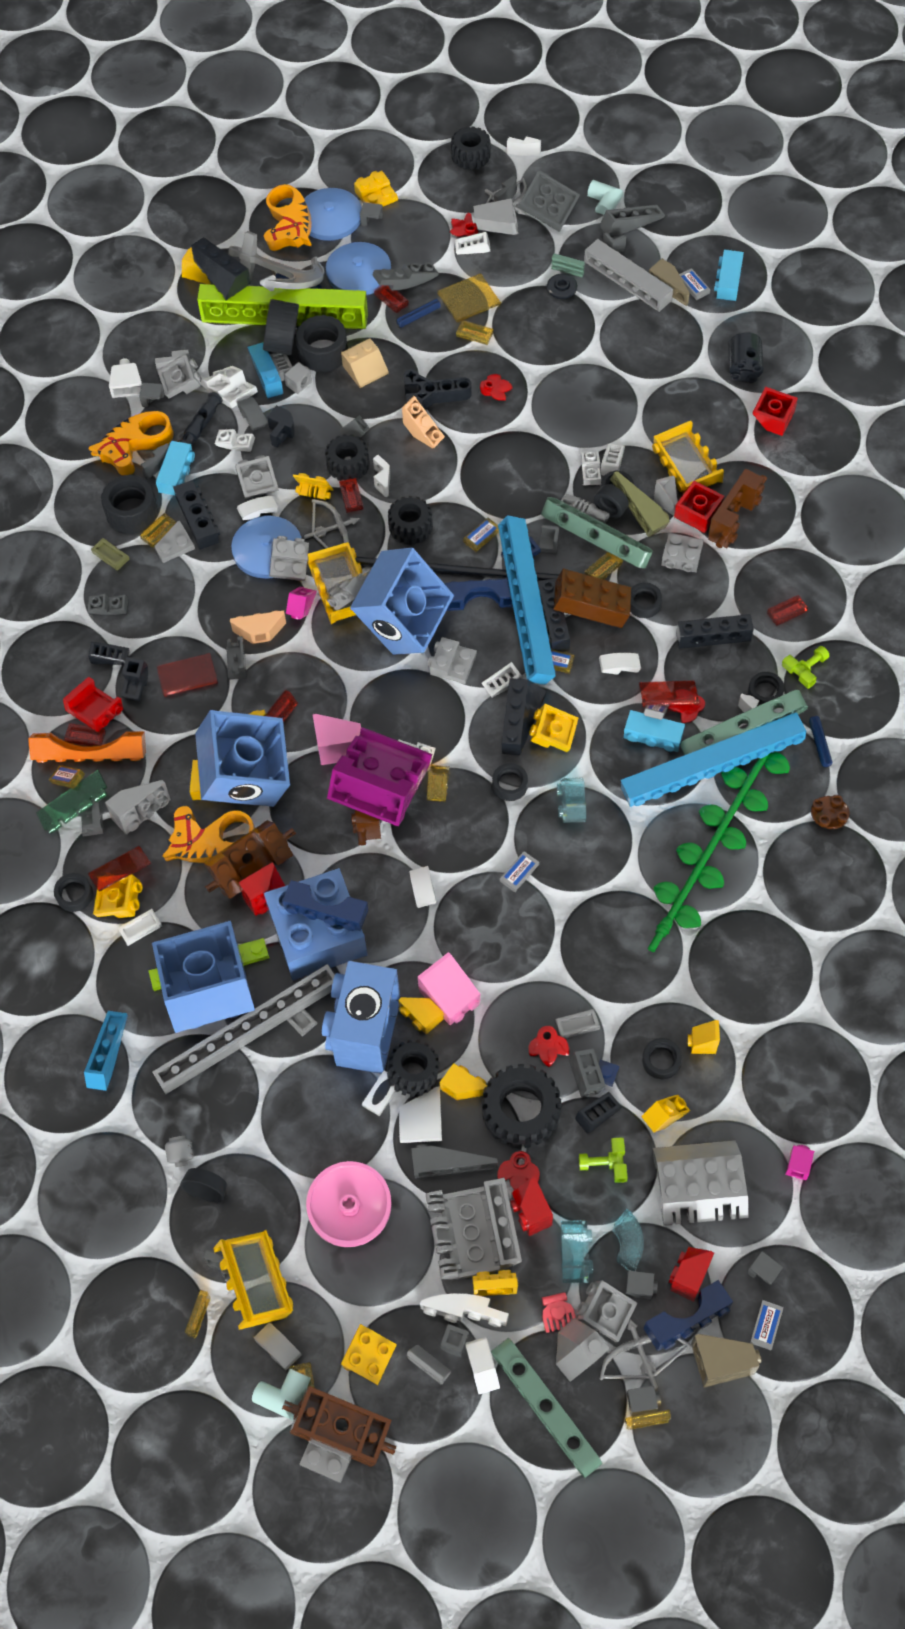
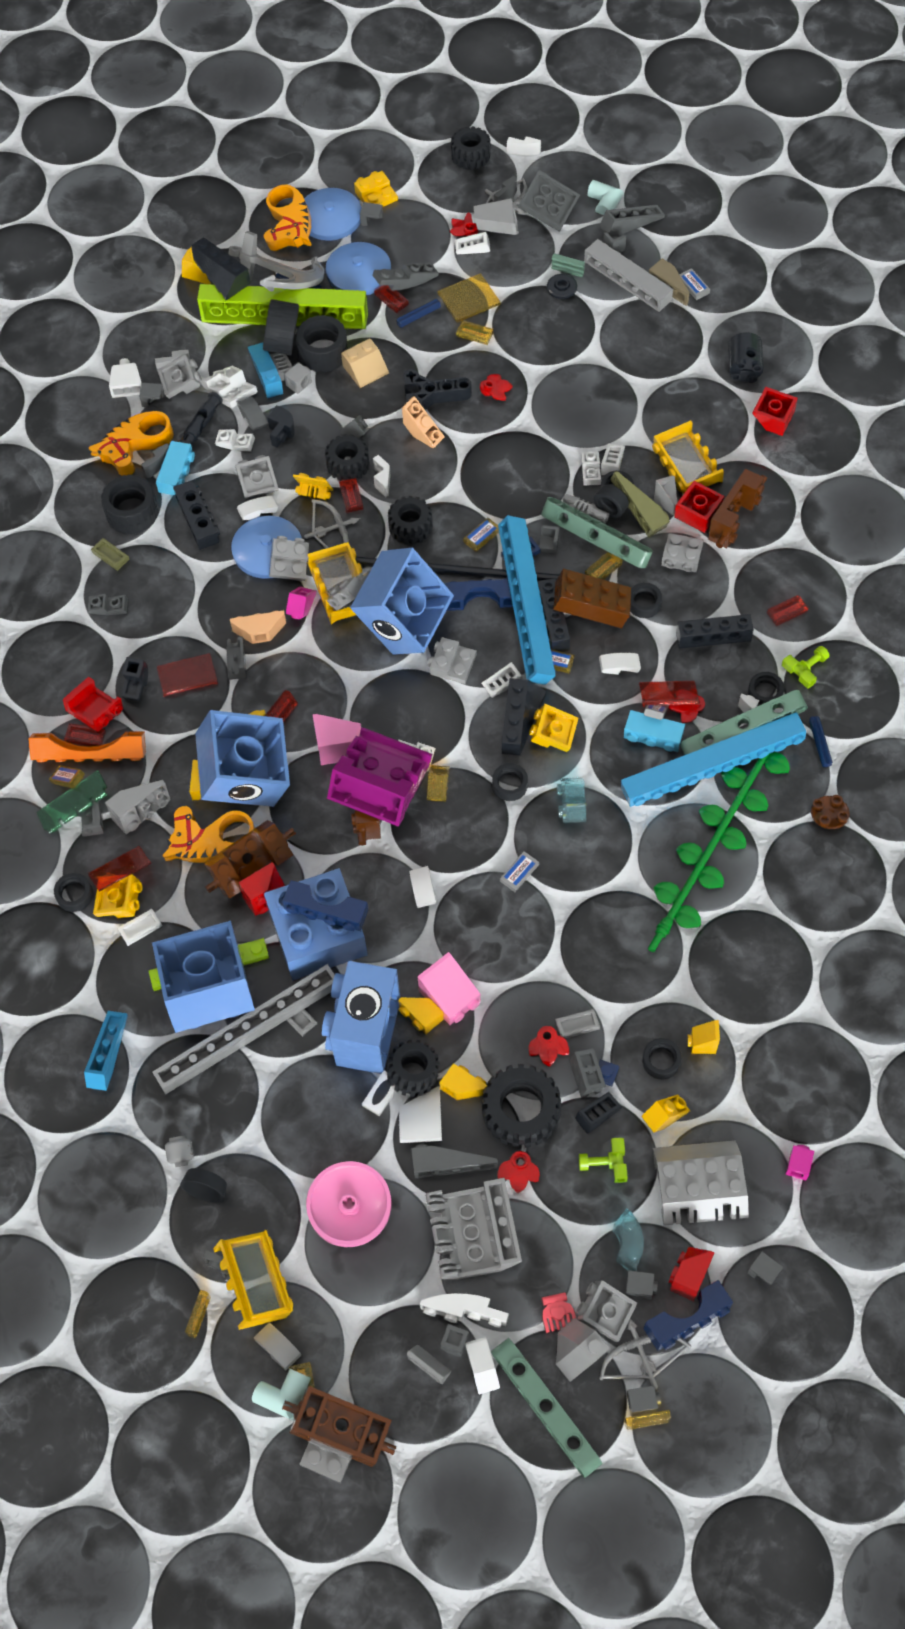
black slope [88,642,129,665] -> none
clear yellow tile [140,513,176,548] -> none
light grey wing [154,521,195,563] -> none
yellow hinge [340,1324,397,1385] -> none
yellow plate [472,1270,518,1297] -> none
red slope [509,1176,553,1236] -> none
clear light blue brick [561,1221,593,1283] -> none
dark tan slope [691,1334,761,1387] -> none
medium azure brick [714,250,744,301] -> none
tile [750,1300,784,1350] -> none

